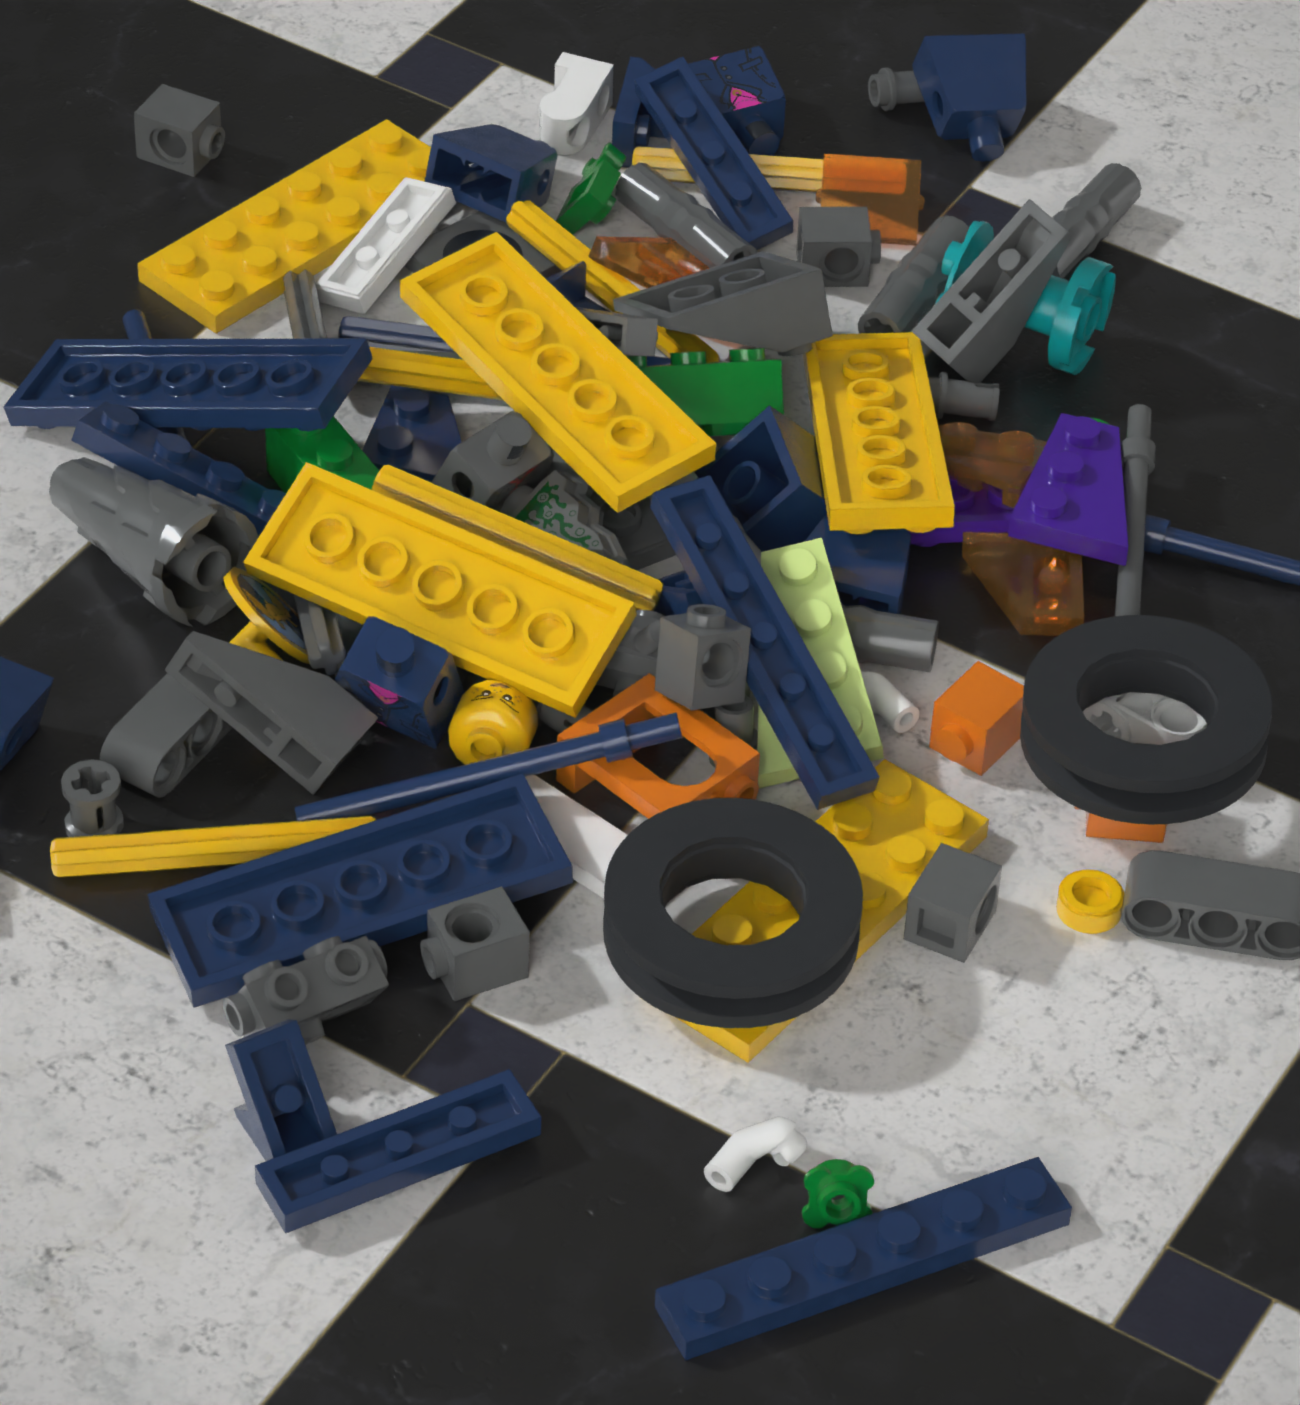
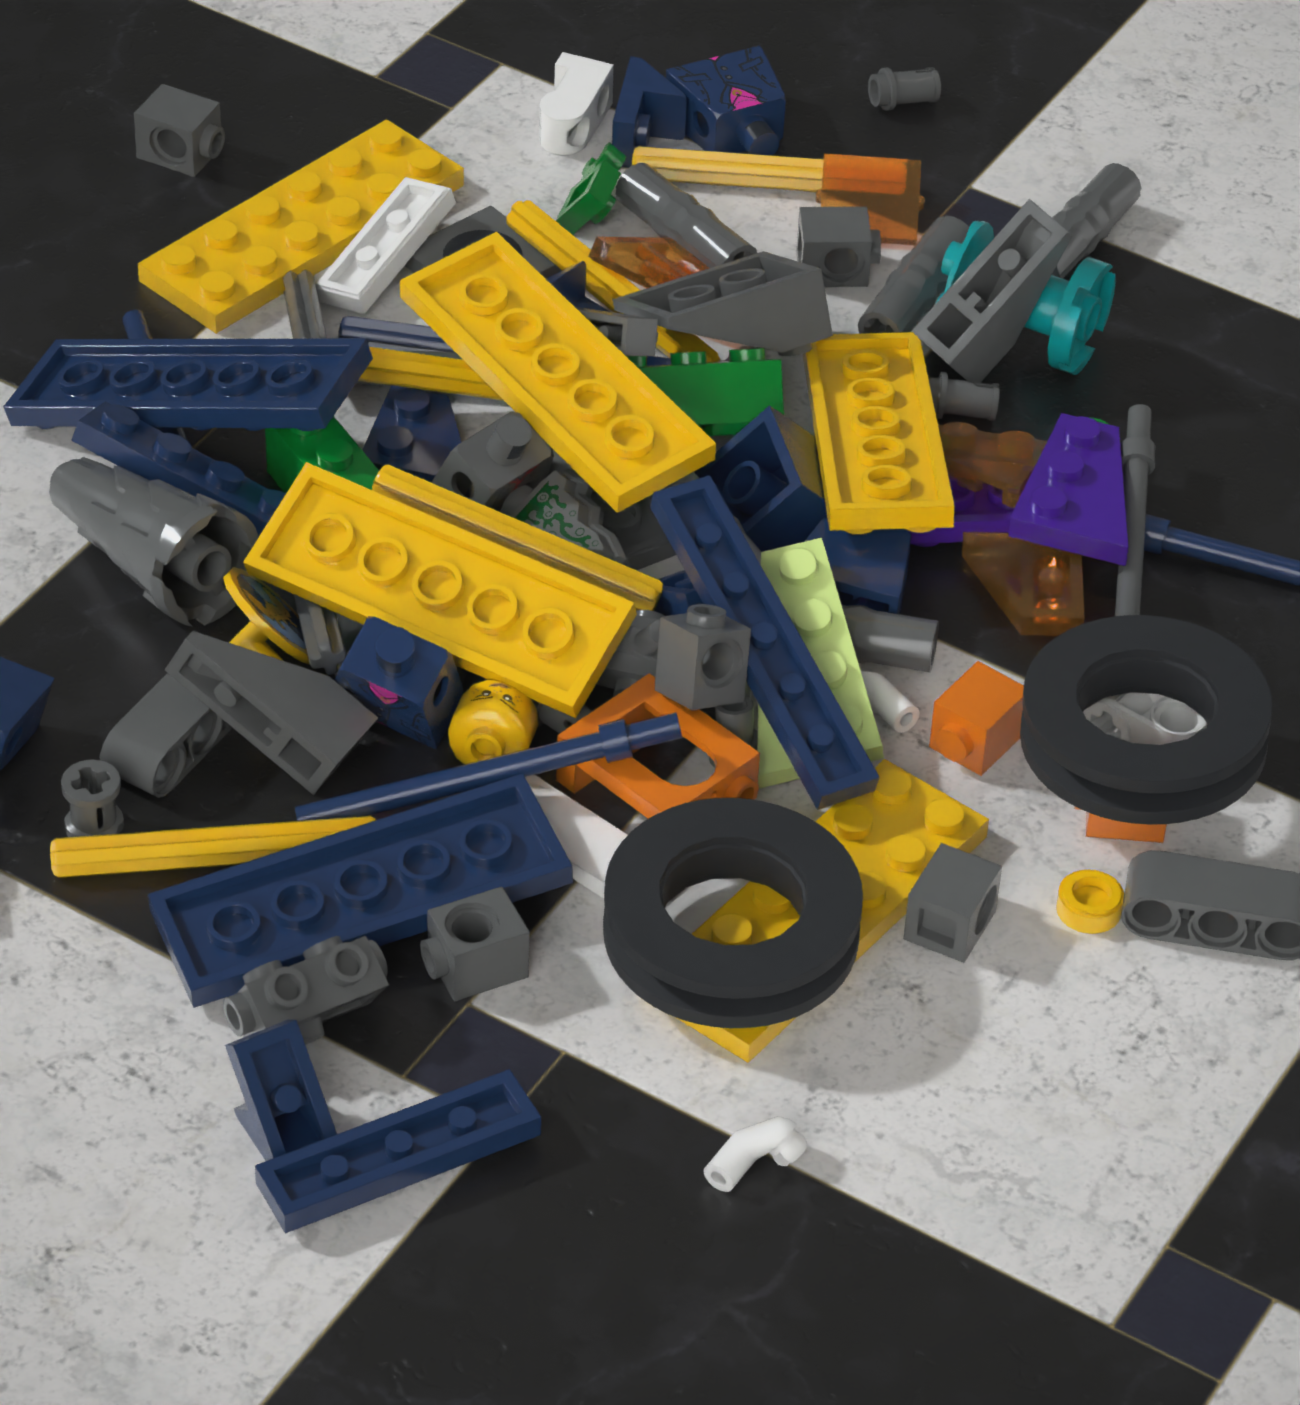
dark blue torso [424,124,558,223] -> none
dark blue plate [635,56,793,250] -> none
dark blue plate [655,1157,1072,1361] -> none
green plate [802,1159,874,1228] -> none
dark blue torso [912,34,1026,162] -> none

